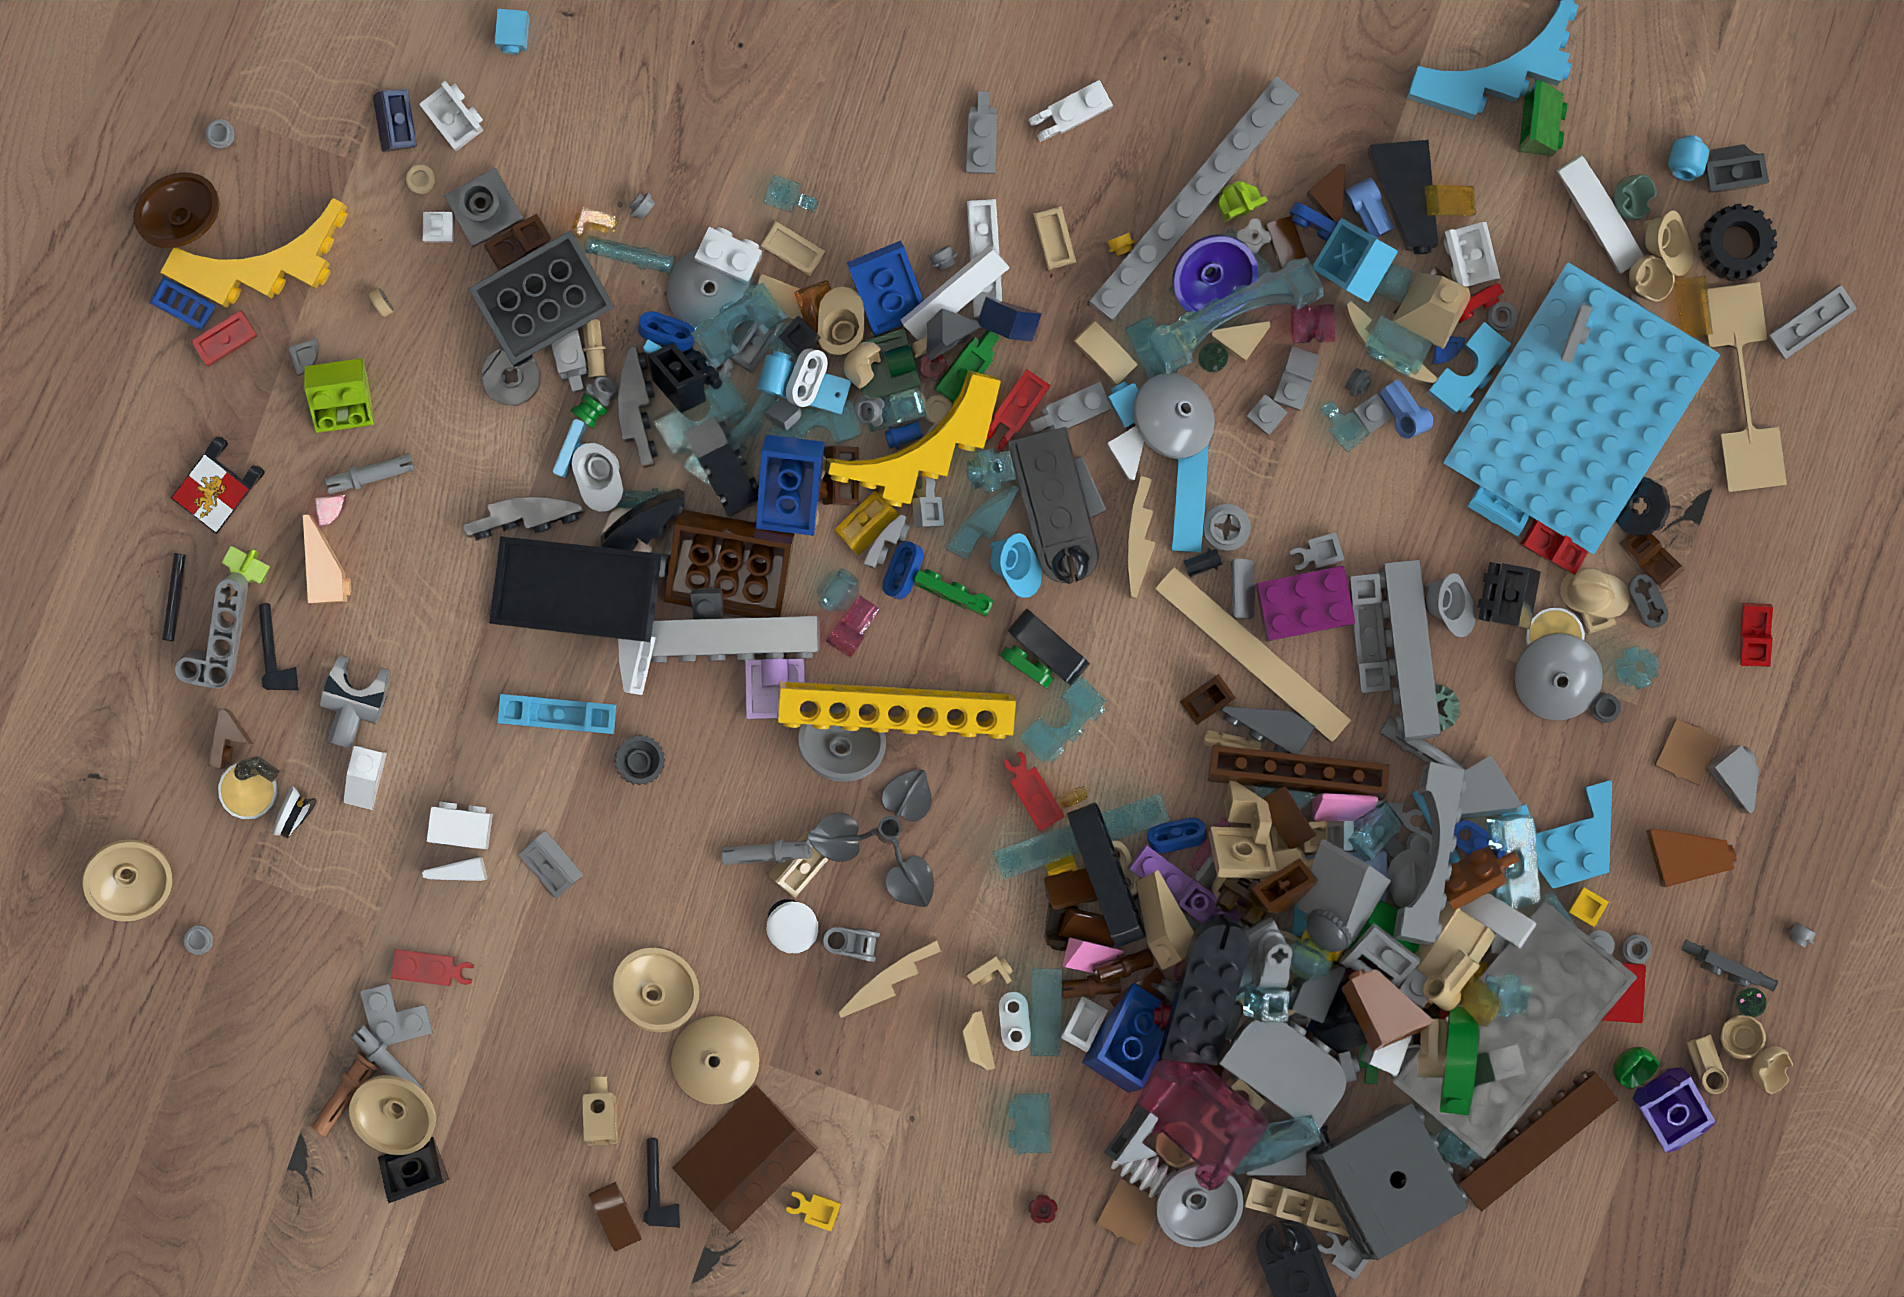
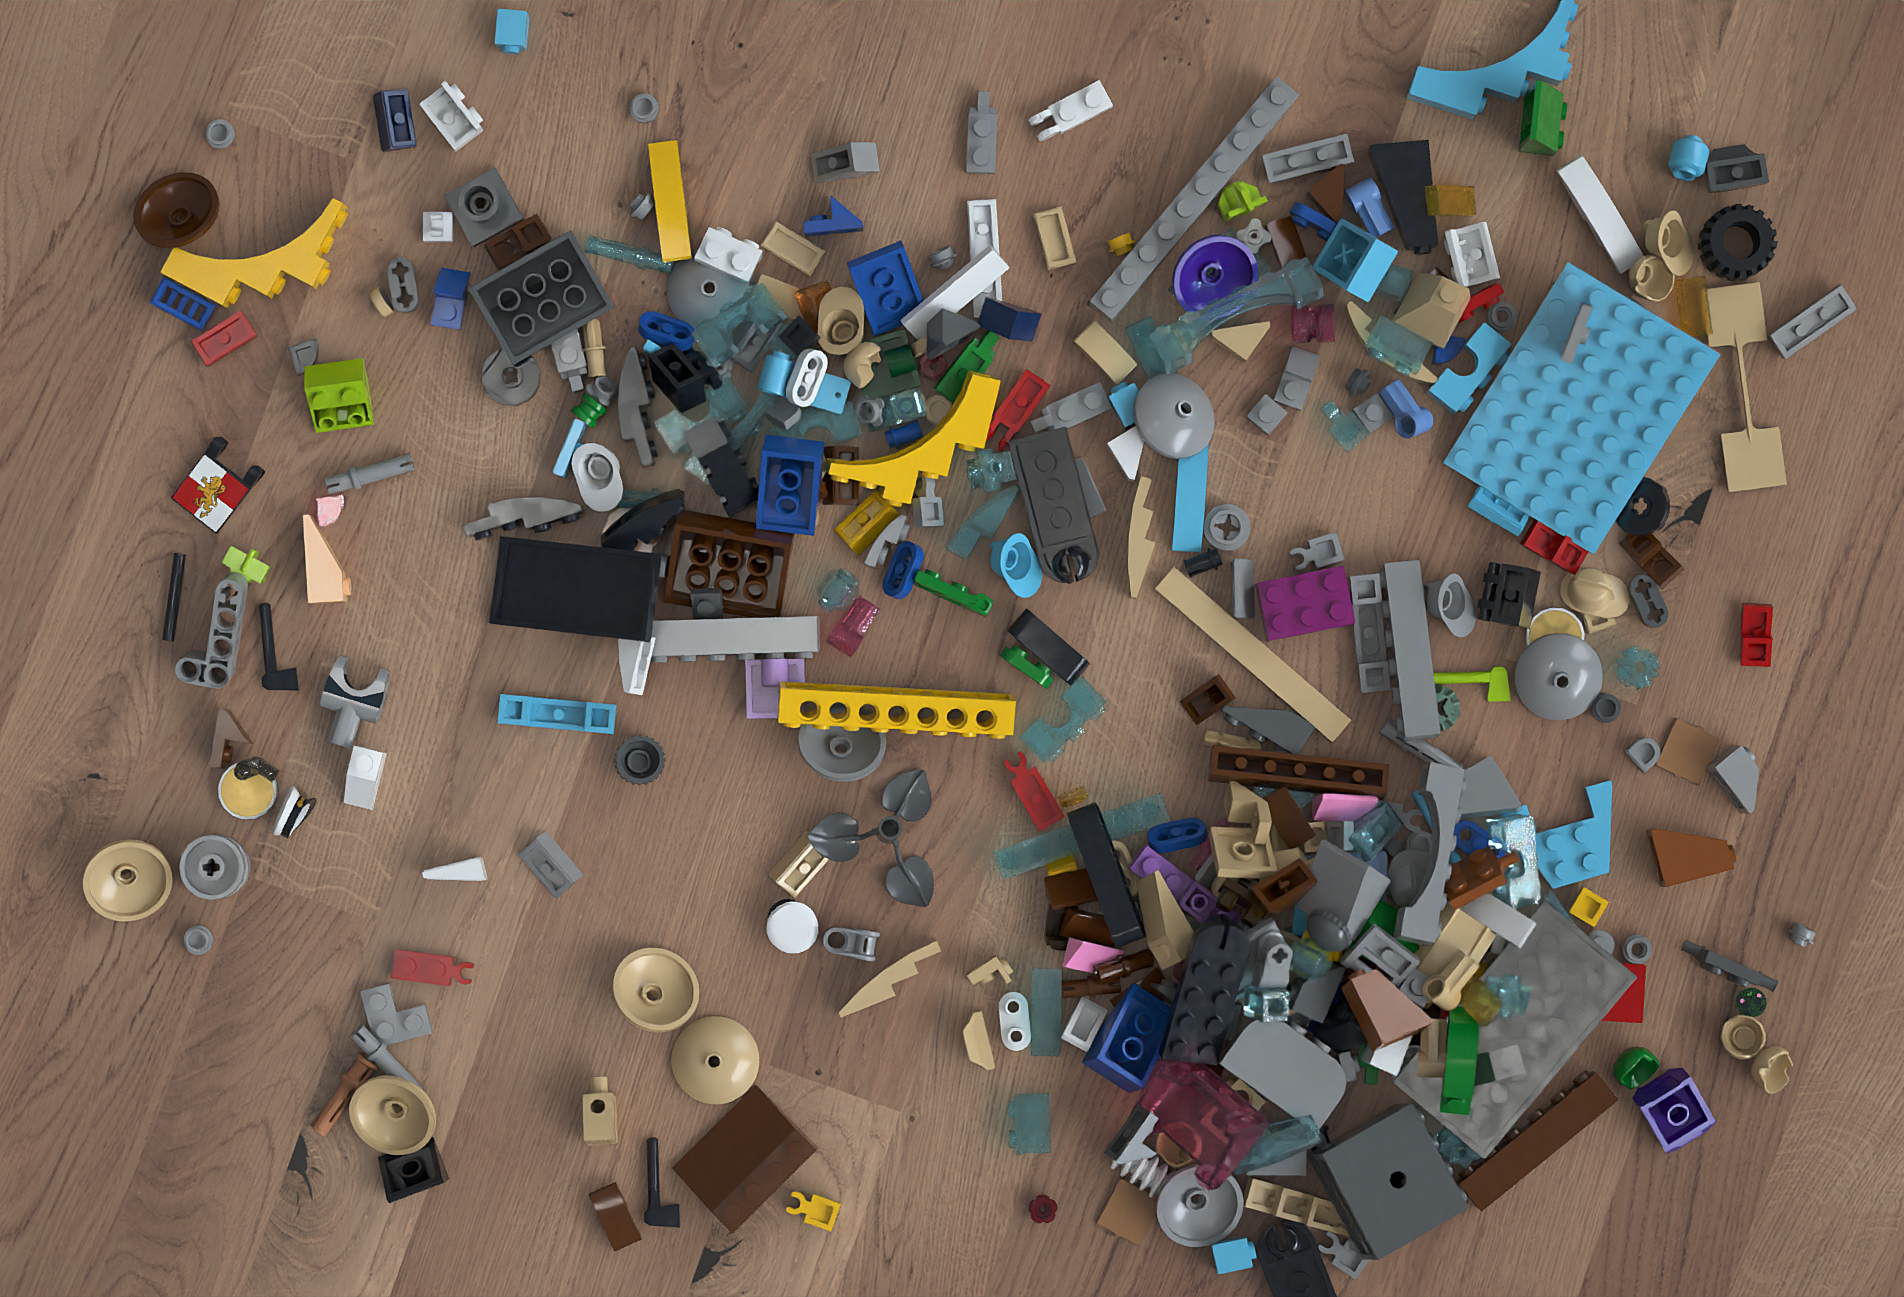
tan tile [406,165,436,195] -> none
white brick [427,802,493,849] -> none
clear yellow bracket [572,207,619,240] -> none
light grey pin [722,840,812,865] -> none
clear light blue plate [763,175,819,213] -> none
dark red plate [1154,1002,1172,1031] -> none
clear green tile [1198,343,1228,373] -> none
sand green hair [1614,174,1657,220] -> none
tan piece [1686,1034,1729,1094] -> none
none -> light grey wheel [179,835,251,900]
none -> dark grey beam [387,257,420,314]
none -> blue slope [431,268,470,330]
none -> light grey plate [630,93,659,123]
none -> yellow slope [648,140,692,262]
none -> blue slope [803,196,863,237]
none -> light grey slope [811,142,880,183]
none -> medium azure brick [1211,1235,1257,1274]
none -> light grey plate [1261,134,1354,185]
none -> lime piece [1433,666,1511,702]
none -> light grey tile [1624,738,1660,773]

